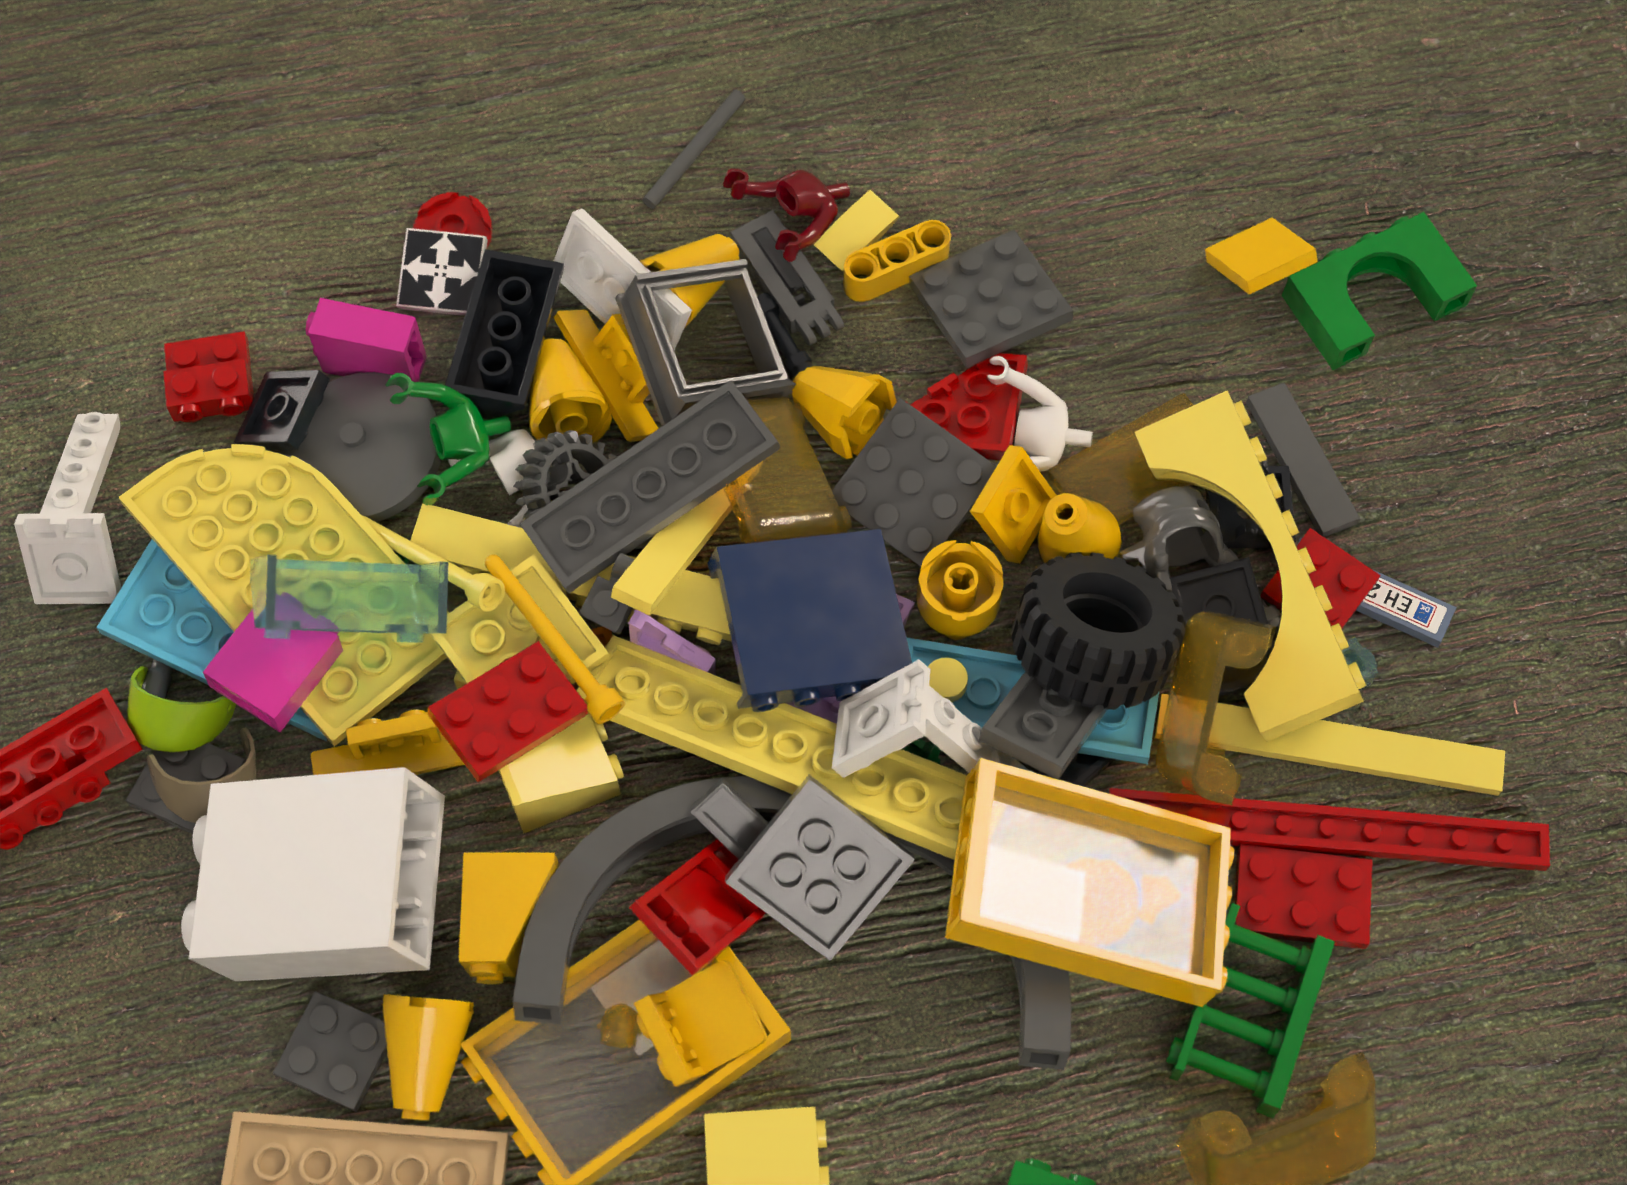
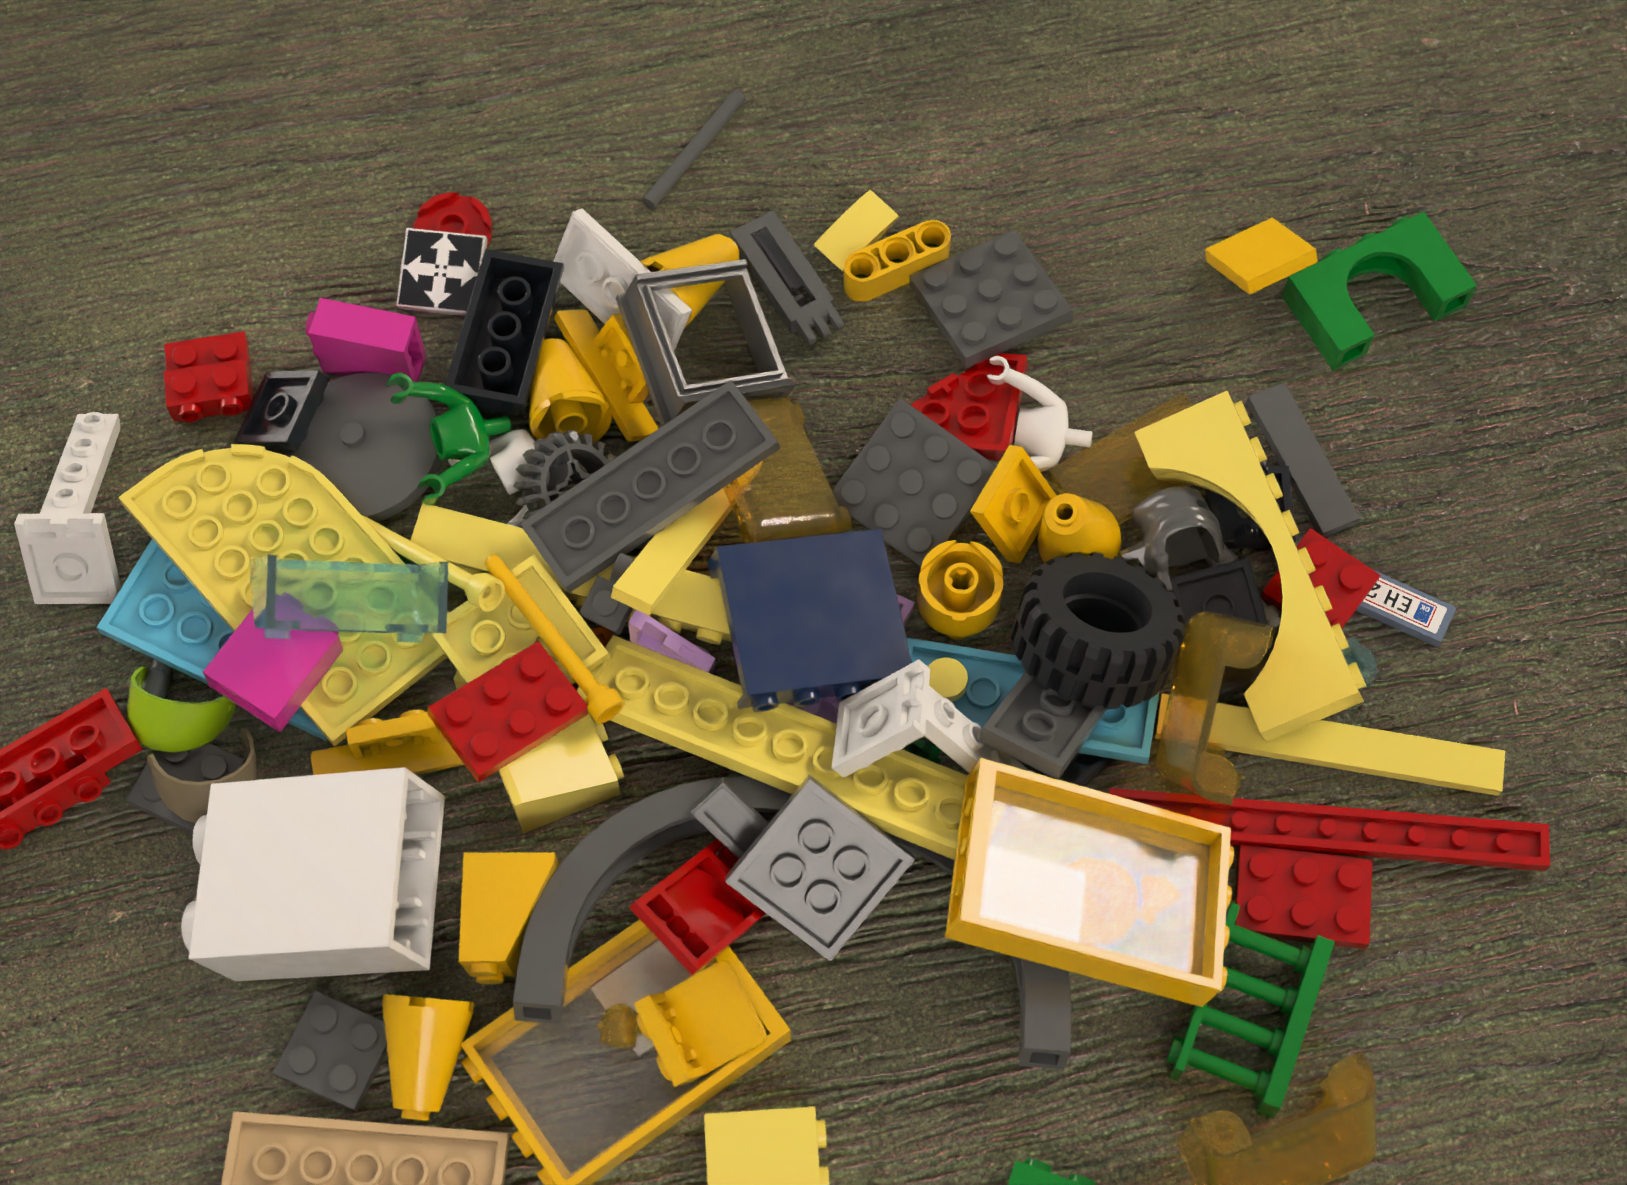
dark red piece [723,168,850,262] -> none
black bar [757,293,814,379] -> none
yellow cone [792,366,897,459] -> none

